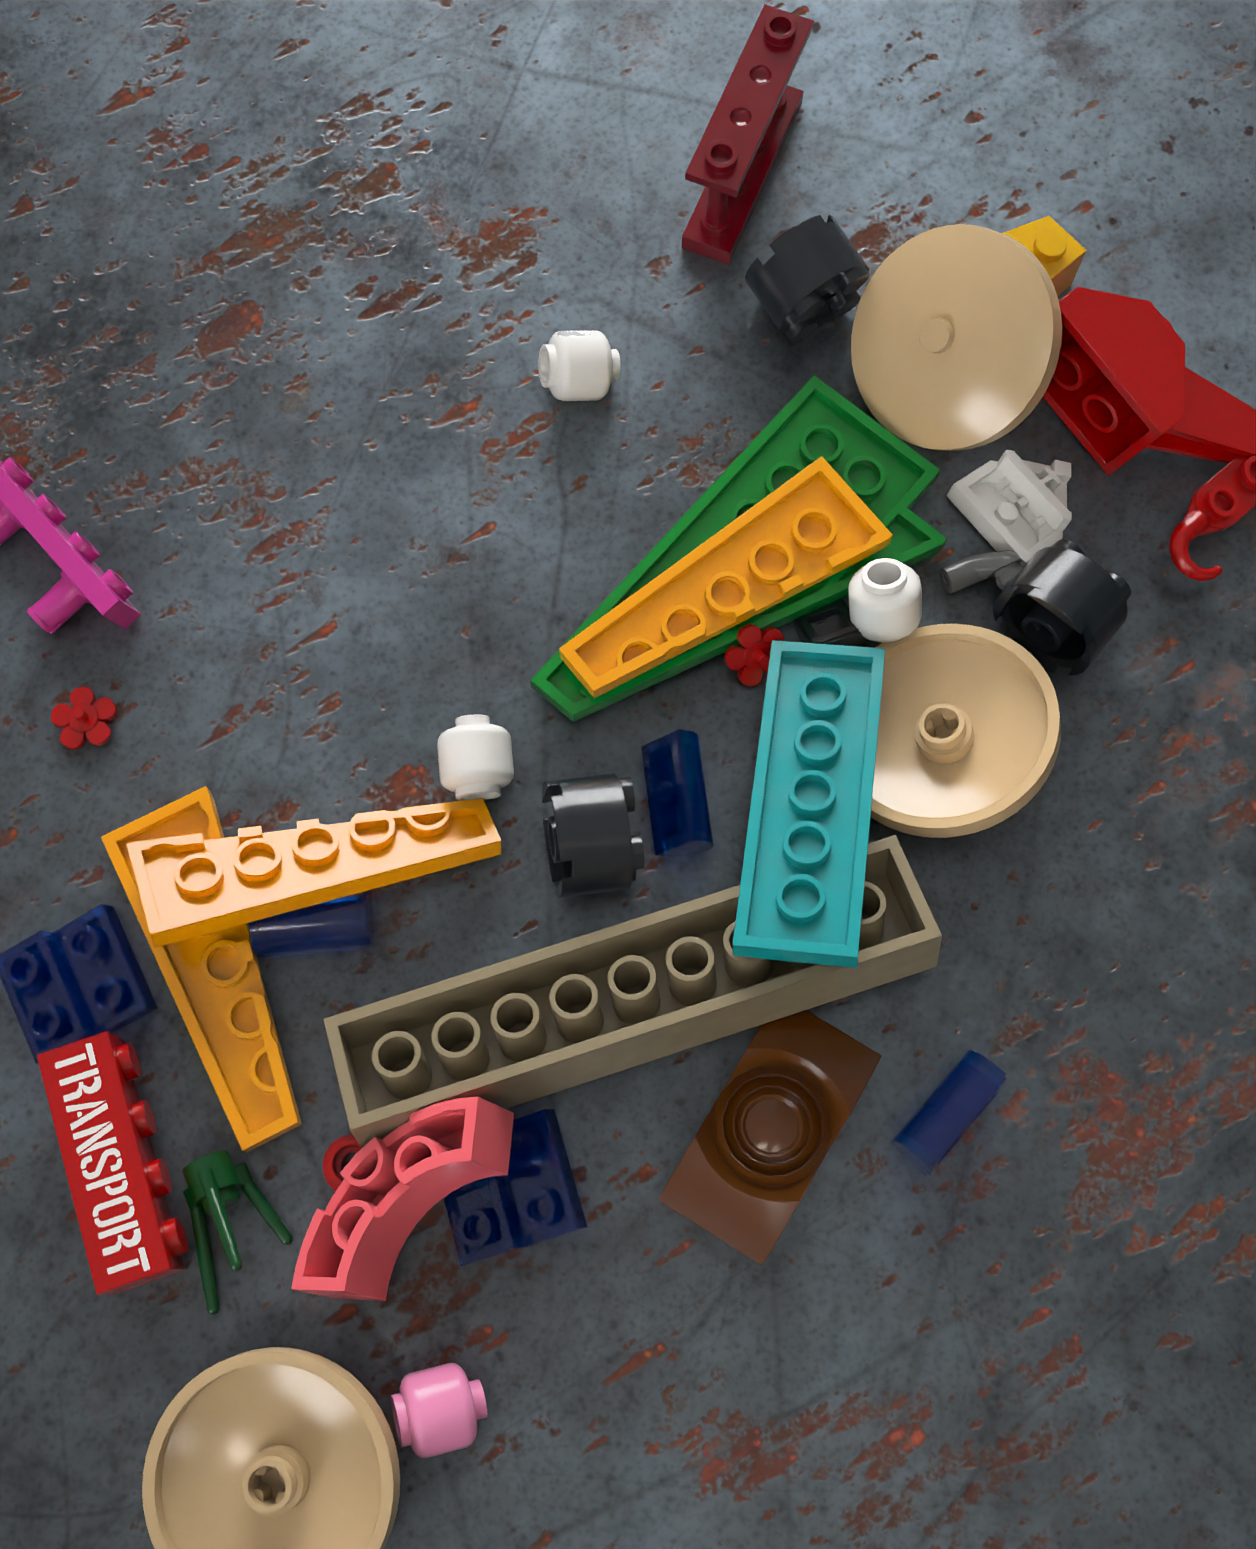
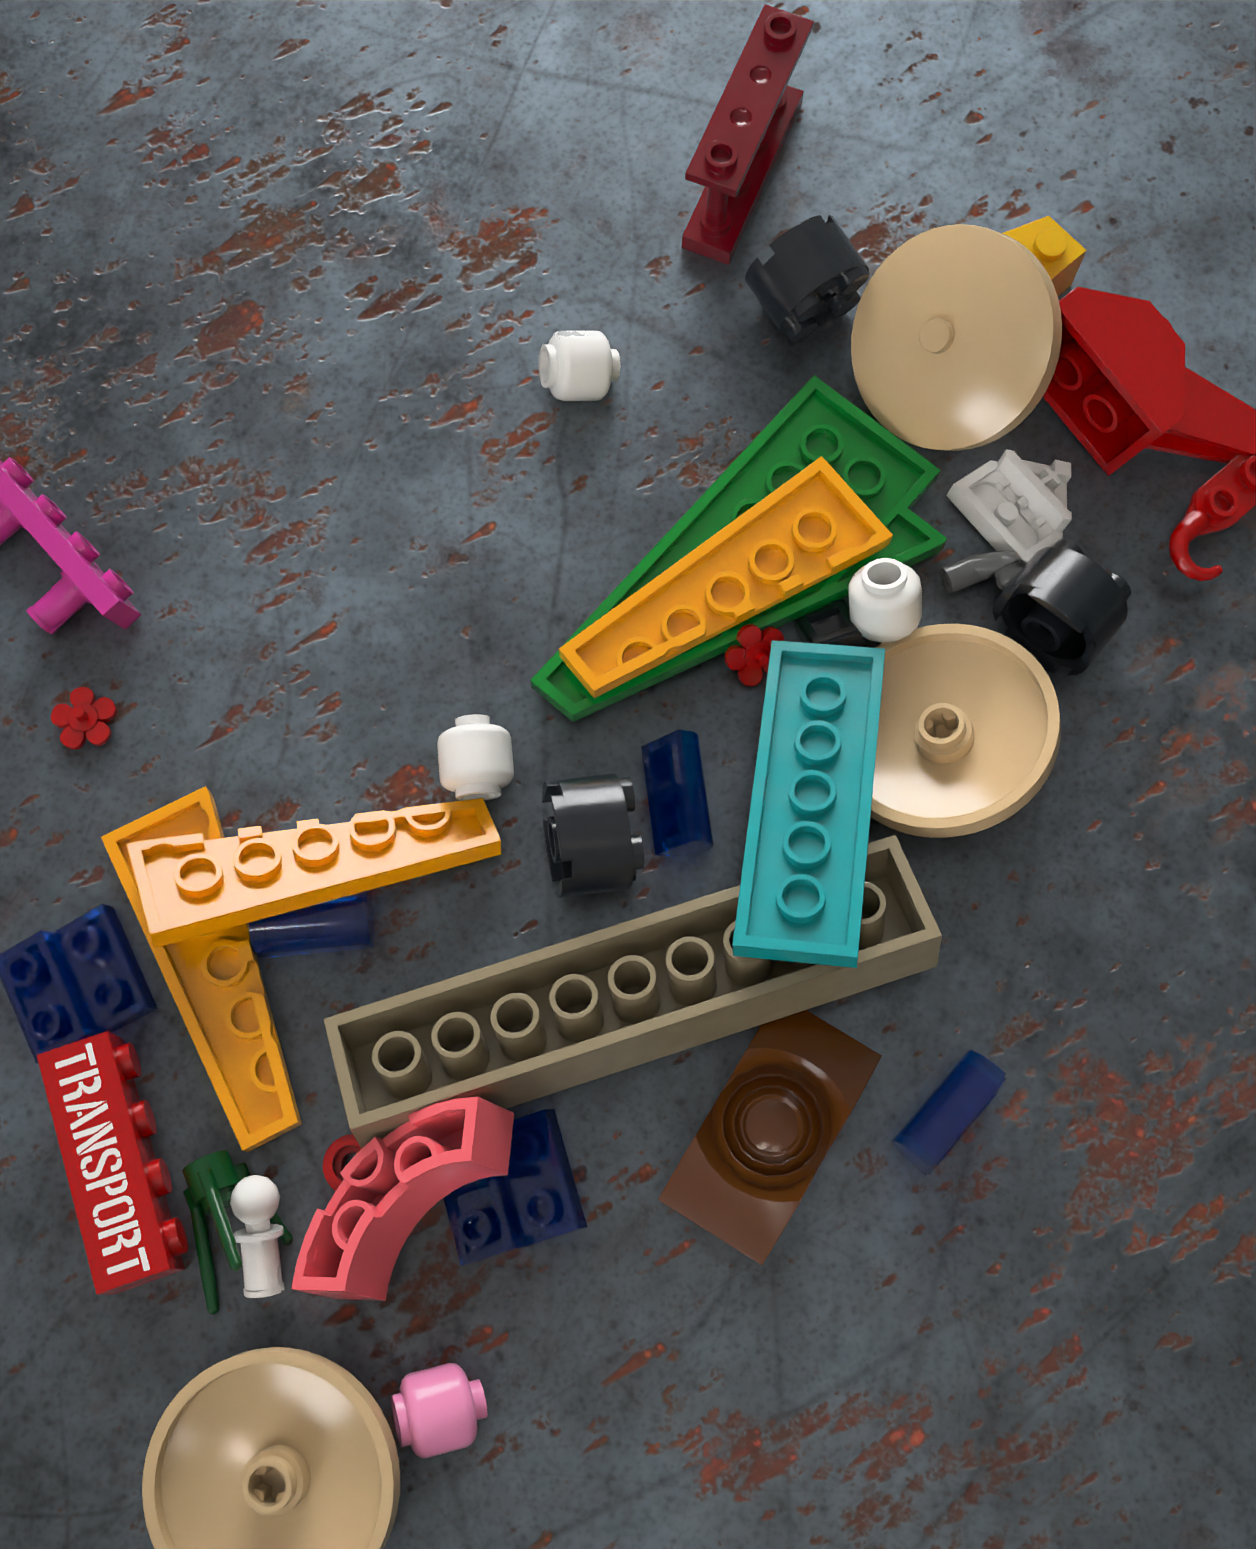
none -> white pin [230,1175,285,1298]

